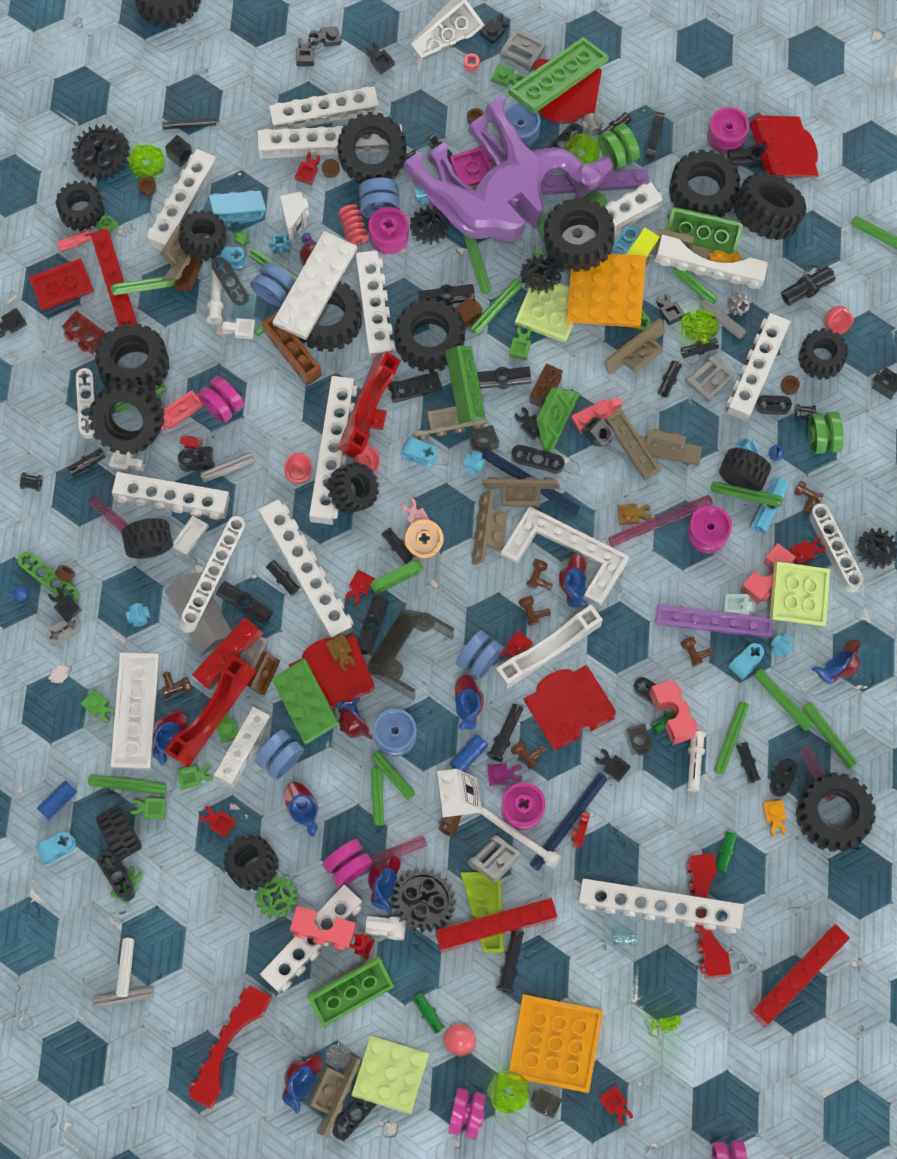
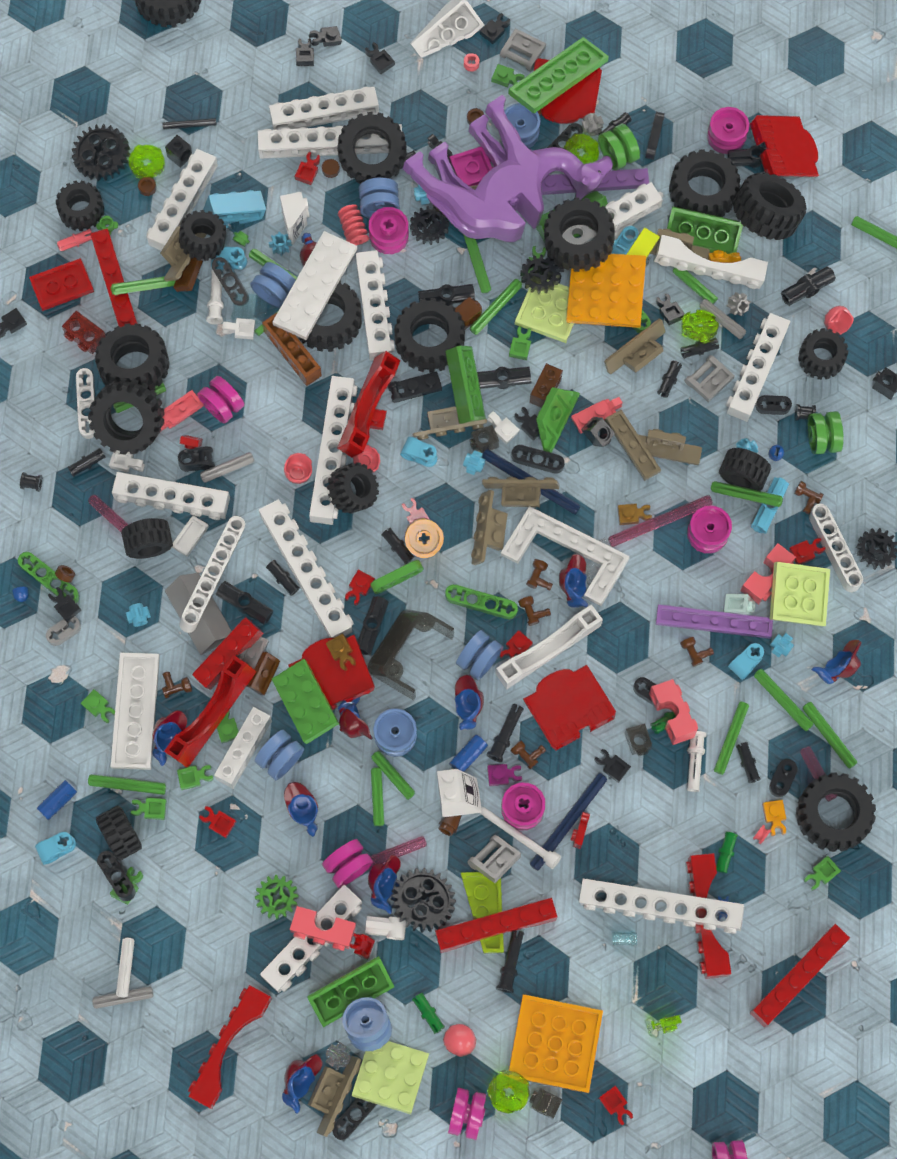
black tyre [223,835,279,891] -> none
reddish brown tile [780,375,800,395] -> none
none -> medium blue wheel [342,997,392,1051]
none -> bright green beam [445,584,518,619]
none -> white plate [487,411,520,445]
none -> coral bush [753,825,771,845]
none -> bright green plate [804,856,841,891]

